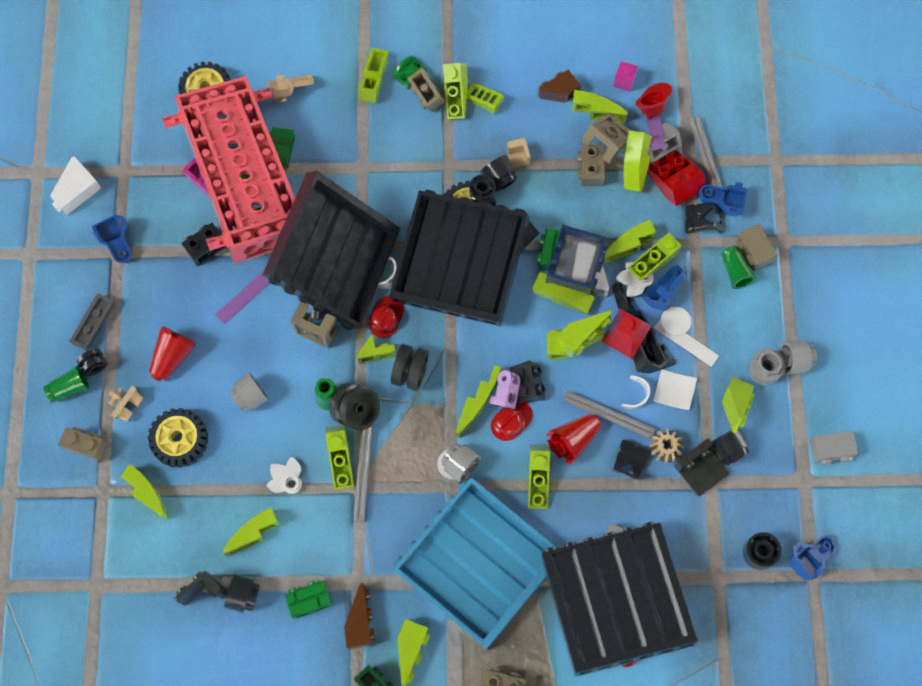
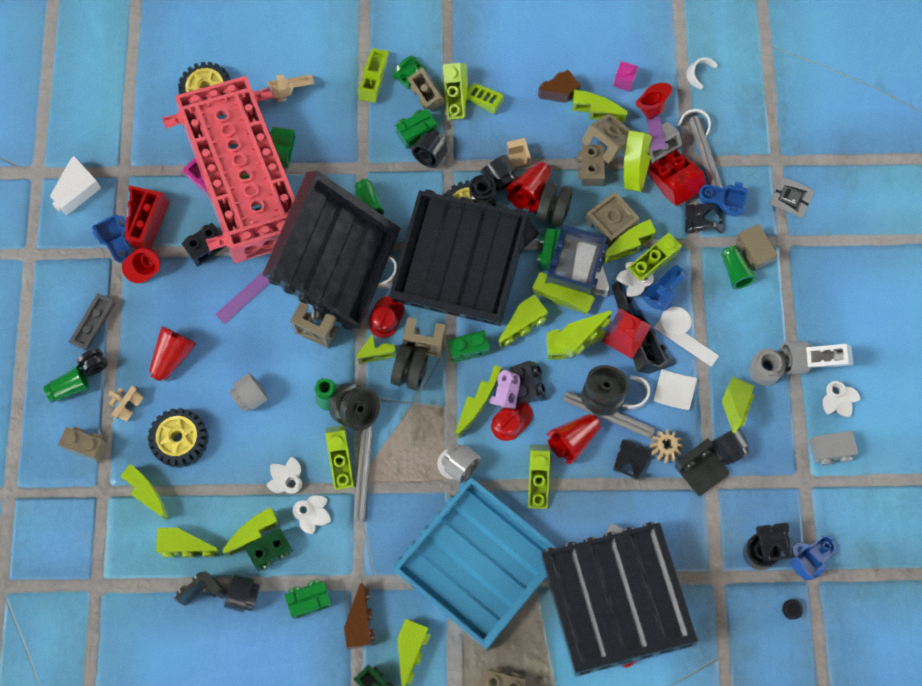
none -> red piece [122,247,161,283]
none -> red wedge [125,185,170,249]
none -> lime slope [156,528,220,558]
none -> dark green brick [244,527,293,571]
none -> white plate [293,495,331,534]
none -> green plant [355,179,385,215]
none -> green brick [395,109,438,149]
none -> dark tan panel [403,317,447,358]
none -> black piece [411,131,448,168]
none -> green brick [447,330,490,363]
none -> lime slope [498,294,548,348]
none -> red cone [506,162,552,213]
none -> pearl dark grey wheel [536,181,573,228]
none -> pearl dark grey wheel [581,365,629,416]
none -> dark tan panel [585,191,640,248]
none -> white helmet [678,109,711,137]
none -> white helmet [686,58,718,90]
none -> black piece [755,522,796,561]
none -> sticker [770,177,814,218]
none -> black plate [782,599,803,620]
none -> white slope [806,344,853,367]
none -> white plate [822,381,861,417]

